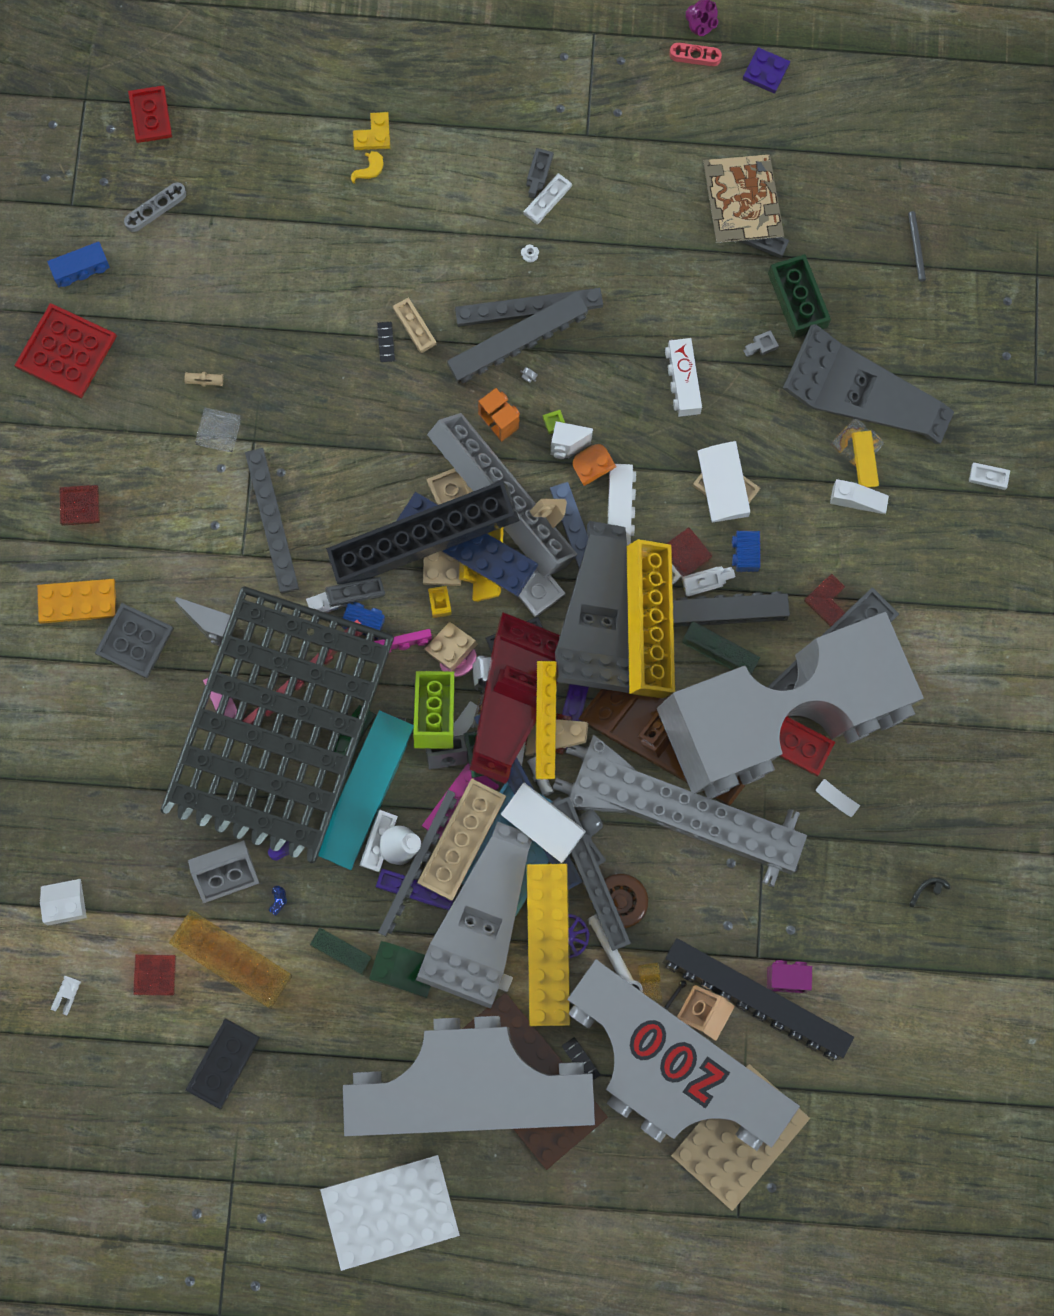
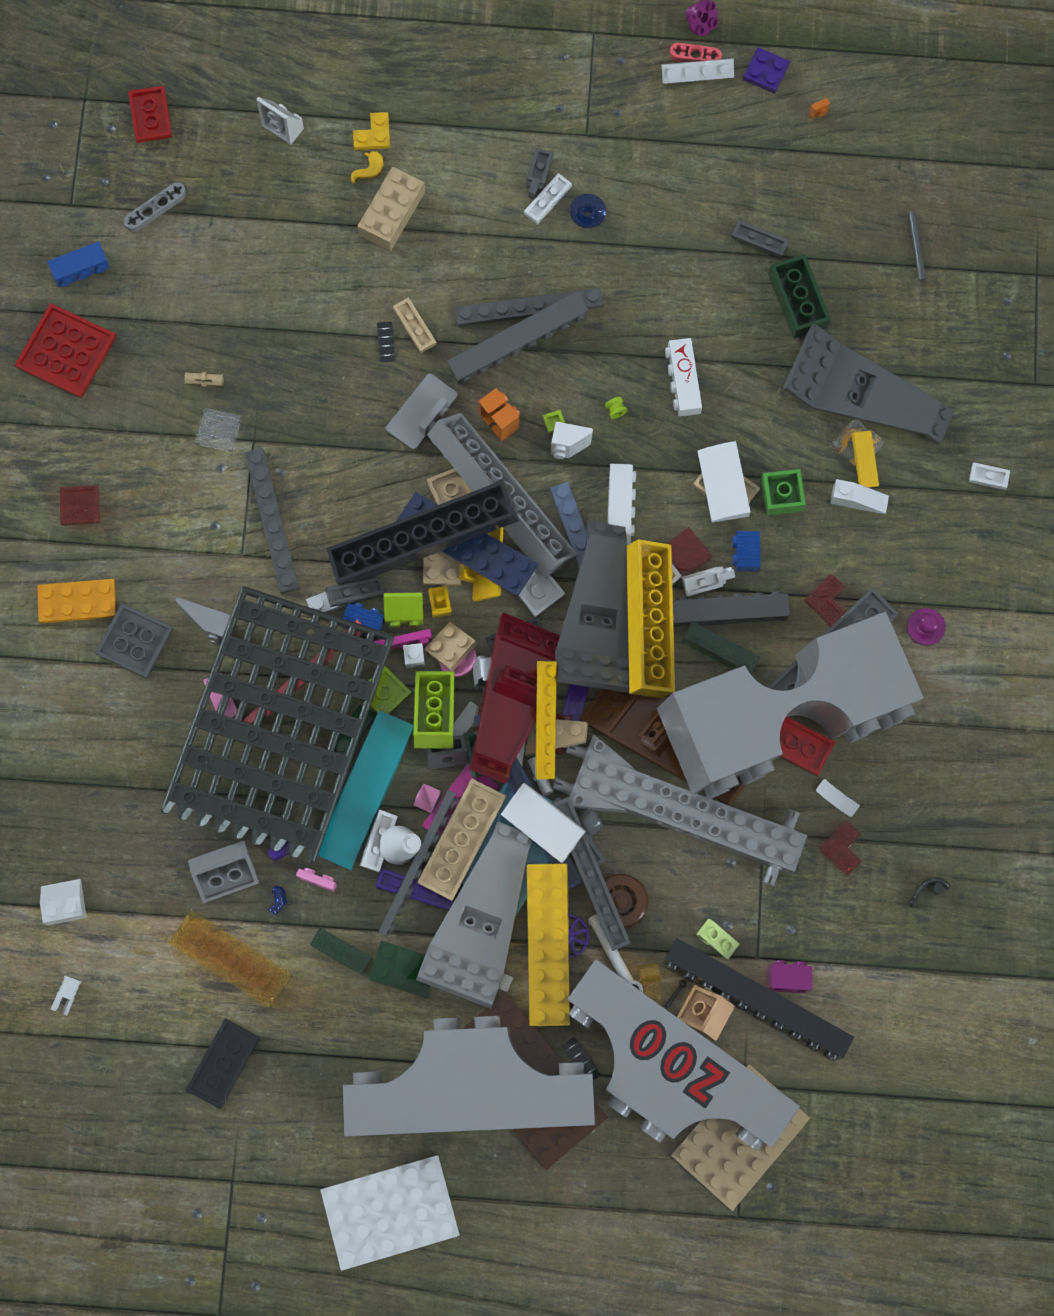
clear red plate [133,955,176,996] -> none
light grey plate [520,367,538,383] -> none
white plate [521,245,539,263] -> none
tan slope [530,499,567,528] -> none
orange slope [573,444,617,486] -> none
sticker [703,154,784,243] -> none
light grey plate [743,330,779,357] -> none
none -> white slope [256,97,304,145]
none -> bright pink plate [296,867,337,892]
none -> tan brick [357,167,425,251]
none -> lime plate [368,666,412,715]
none -> lime slope [384,593,424,628]
none -> light grey bracket [386,374,458,450]
none -> white brick [403,643,425,669]
none -> bright pink slope [414,783,441,813]
none -> clear blue dish [570,194,606,228]
none -> lime wheel [605,397,628,419]
none -> white plate [661,58,734,84]
none -> yellowish green plate [696,919,739,960]
none -> bright green brick [760,469,806,516]
none -> orange plate [808,98,830,119]
none -> clear red plate [819,821,862,876]
none -> magenta plate [907,608,946,646]

